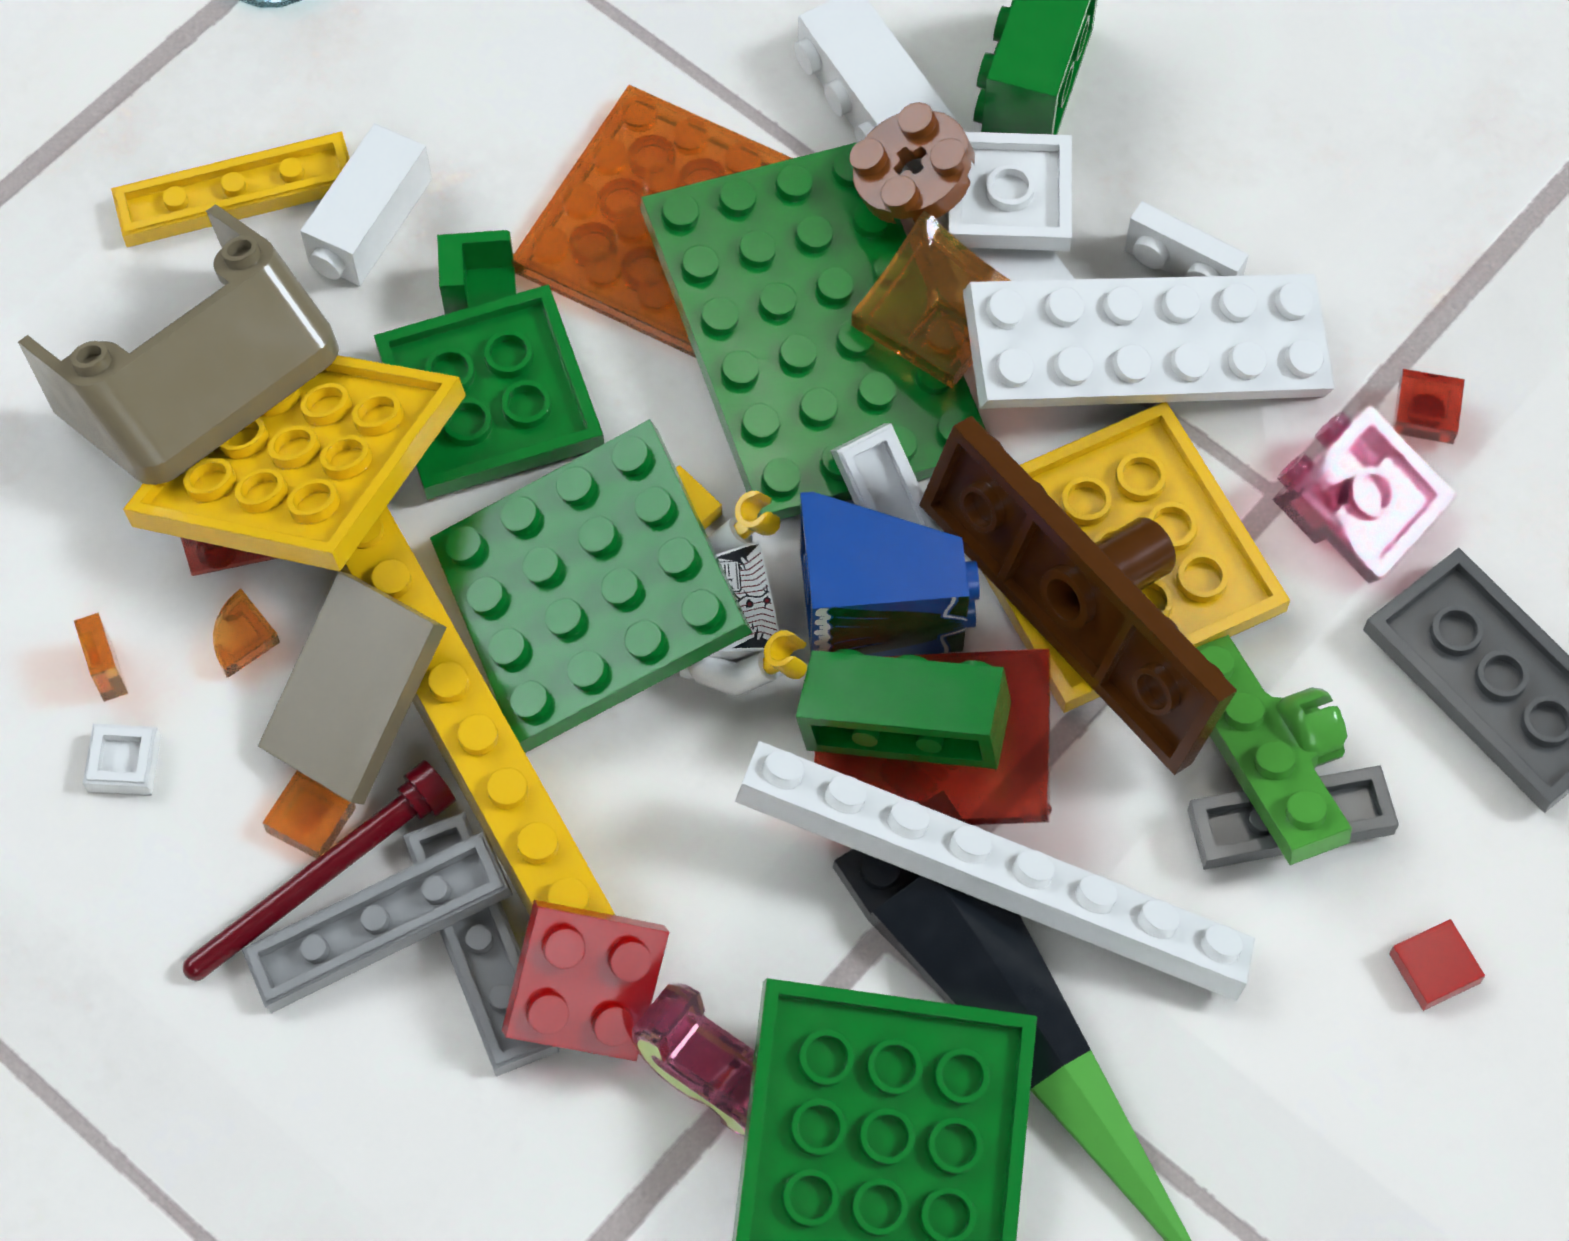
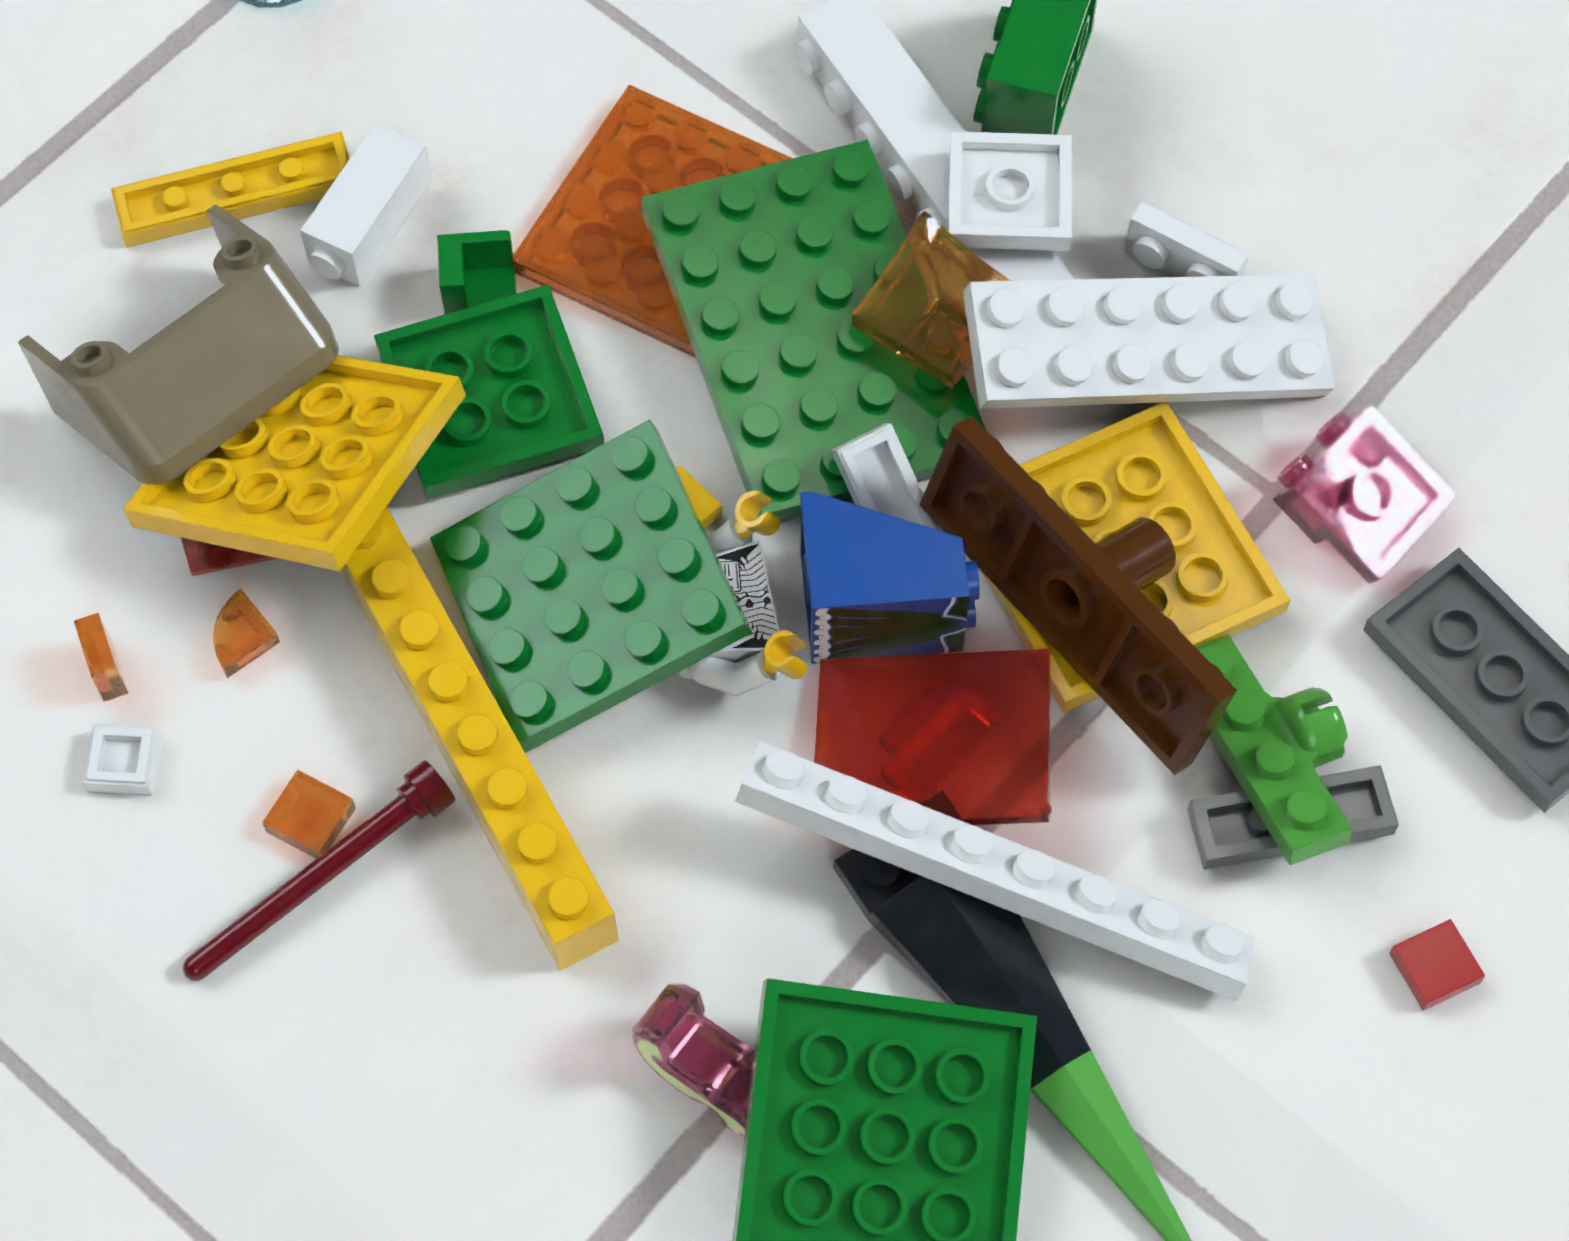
light grey tile [242,831,513,1013] -> none
dark tan tile [258,571,447,805] -> none
light grey tile [403,812,559,1077] -> none
plate [502,900,670,1062] -> none
green brick [796,649,1011,769] -> none
plate [850,102,975,224] -> none
clear red plate [1392,369,1465,444] -> none

